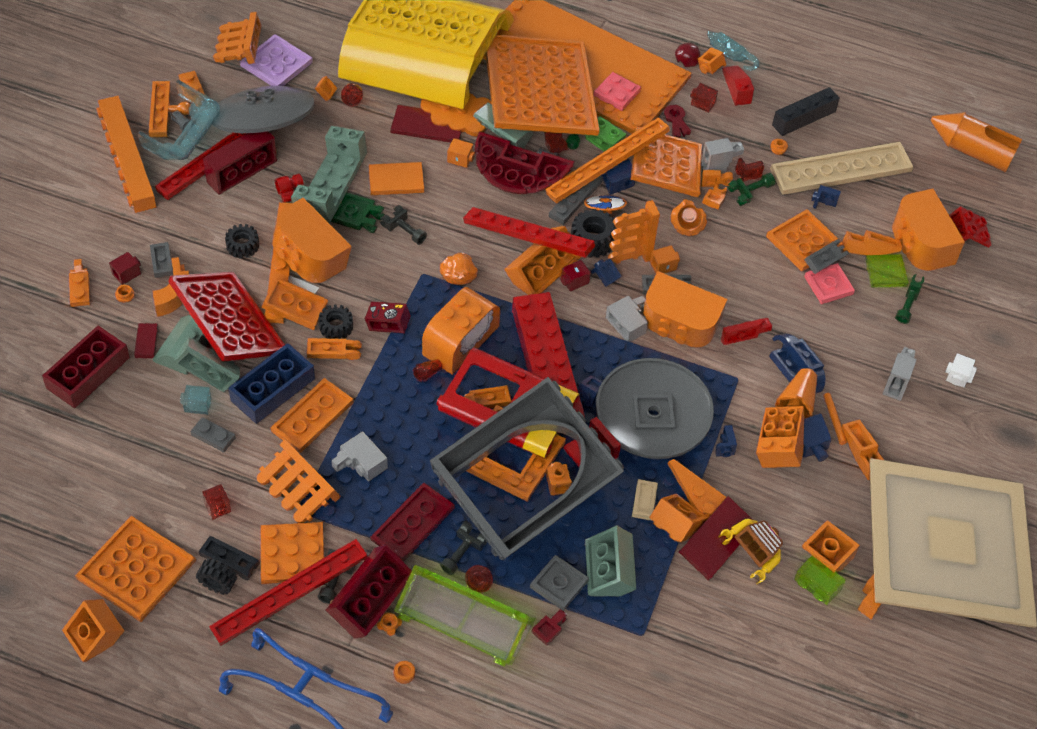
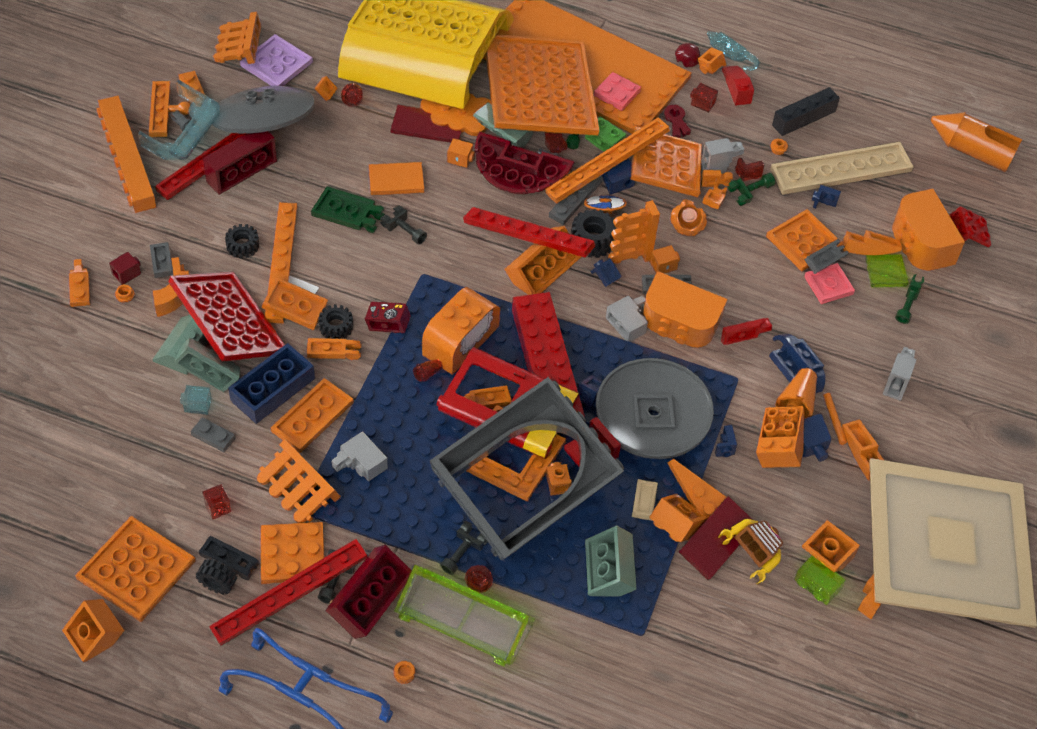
dark red brick [42,325,130,409] -> none
dark red tile [134,323,159,358] -> none
orange brick [272,198,352,283] -> none
red piece [274,173,304,203] -> none
sand green plate [291,126,368,224] -> none
dark red tile [370,483,455,562] -> none
orange plate [377,612,402,636] -> none
orange hair [440,253,478,285] -> none
dark grey plate [530,555,589,611] -> none
dark red plate [531,609,567,646] -> none
dark red brick [560,260,591,292] -> none
white brick [945,353,977,388] -> none

